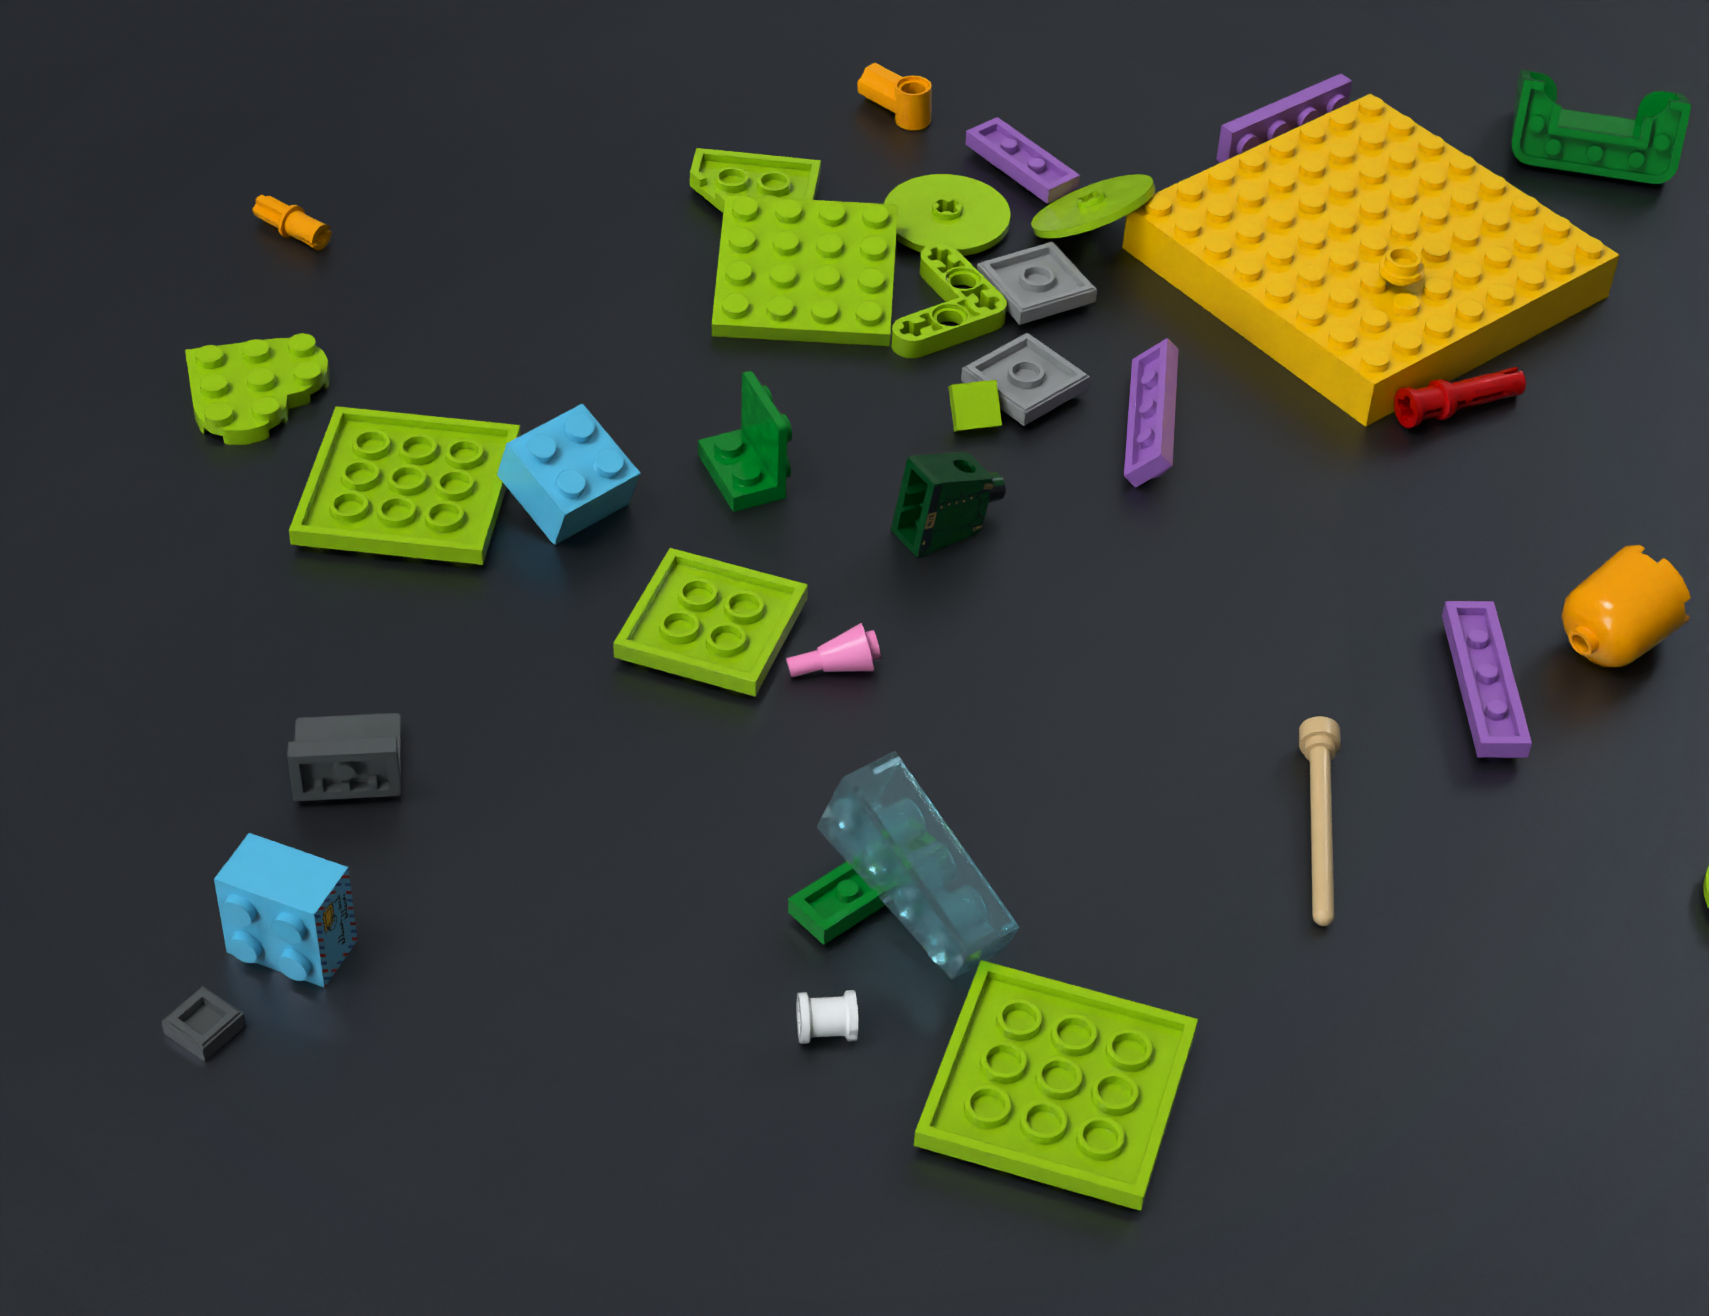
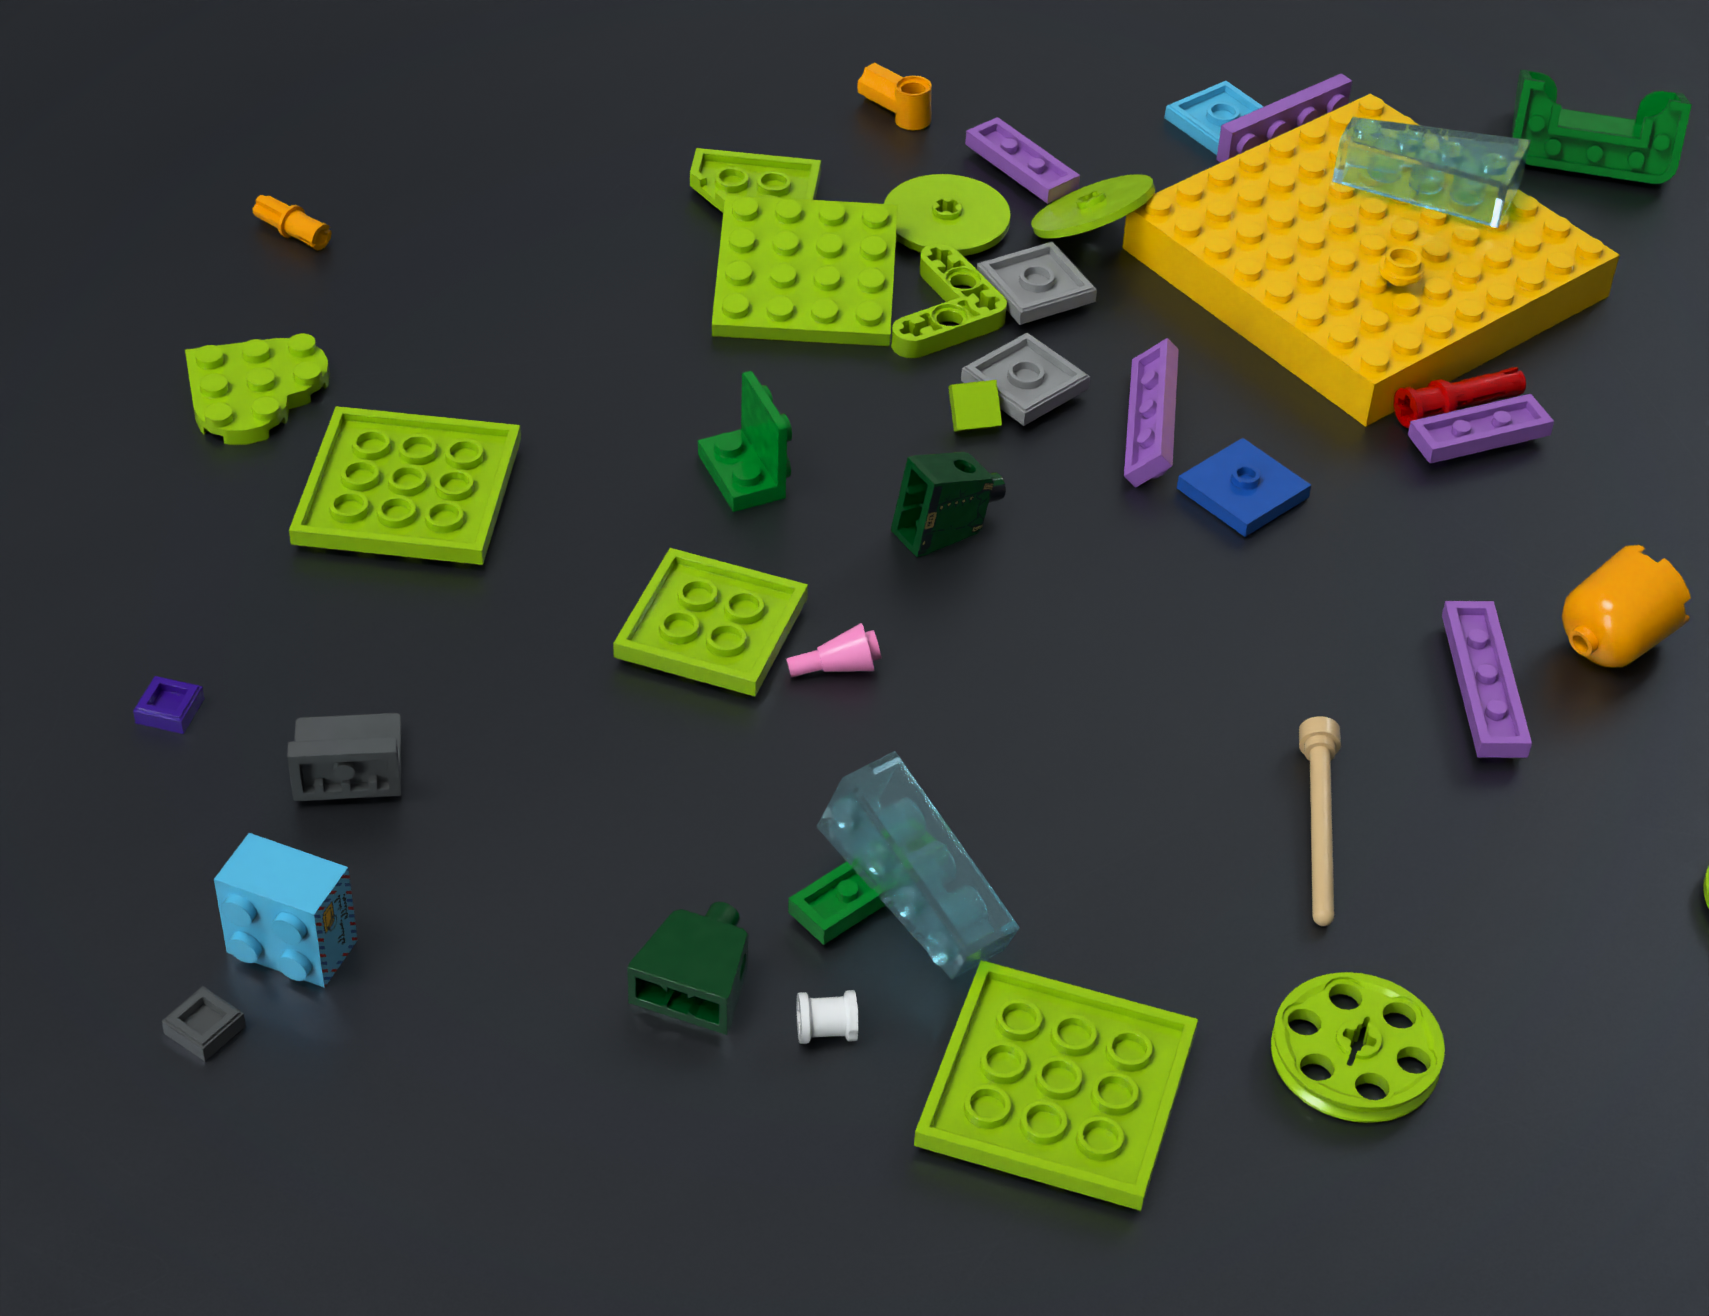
medium azure brick [497,403,641,545] -> none
none -> dark purple tile [133,676,205,734]
none -> dark green torso [627,901,749,1035]
none -> medium azure tile [1164,81,1264,155]
none -> blue plate [1177,438,1311,537]
none -> lime wedge [1271,972,1445,1123]
none -> clear light blue wedge [1332,117,1531,228]
none -> medium lavender plate [1408,394,1554,463]

